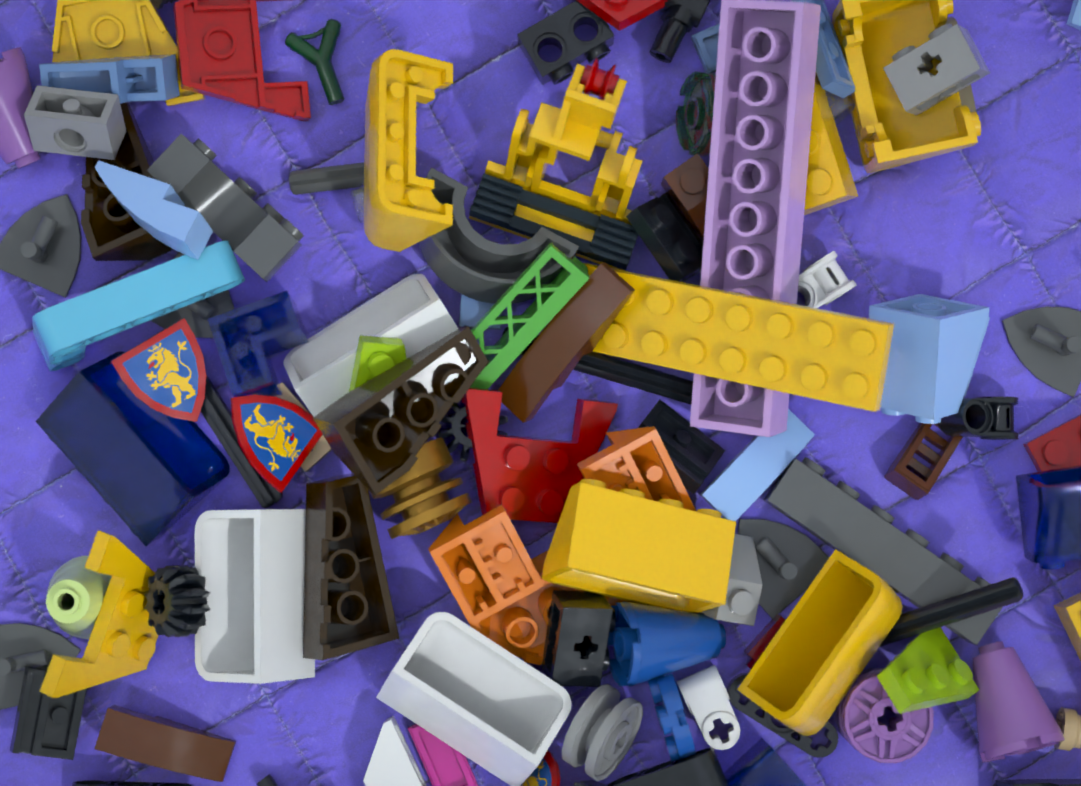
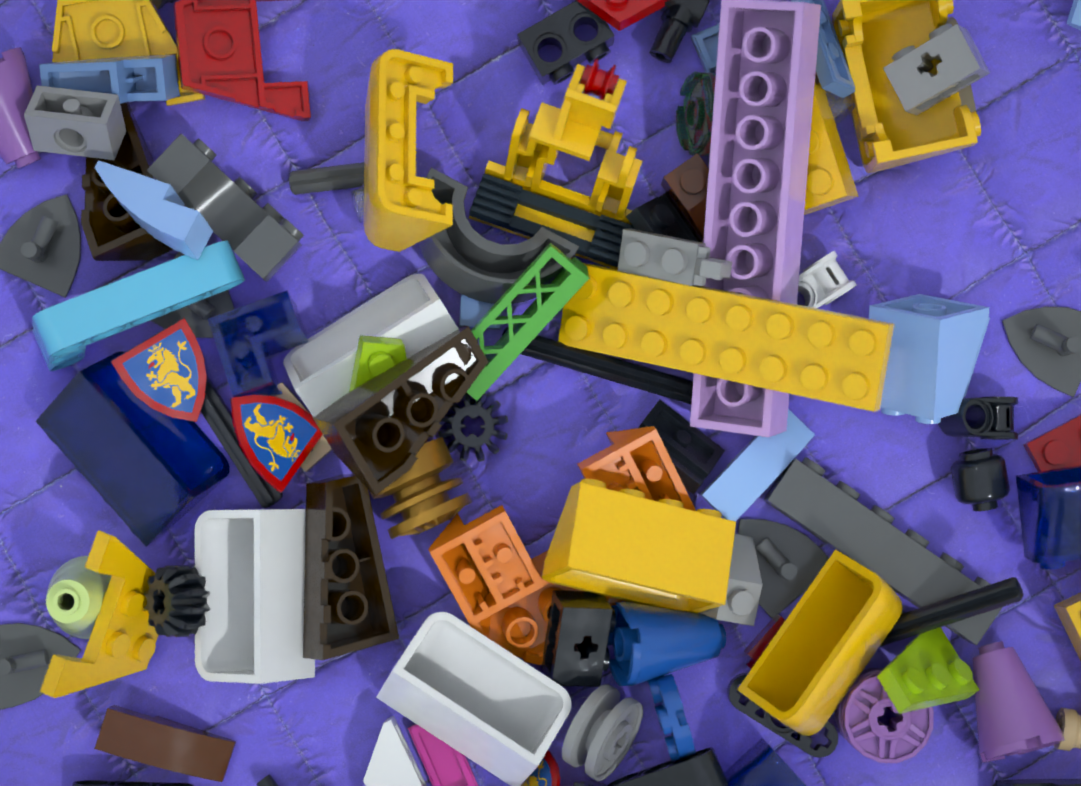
black plate [10,666,87,760] -> none
dark green piece [285,19,344,105] -> none
red wing [461,388,618,523] -> none
reddish brown slope [498,263,635,423] -> none
white piece [677,665,741,750] -> none
reddish brown slope [884,423,963,500] -> none
none -> light grey hinge [617,229,732,286]
none -> black head [951,448,1010,511]

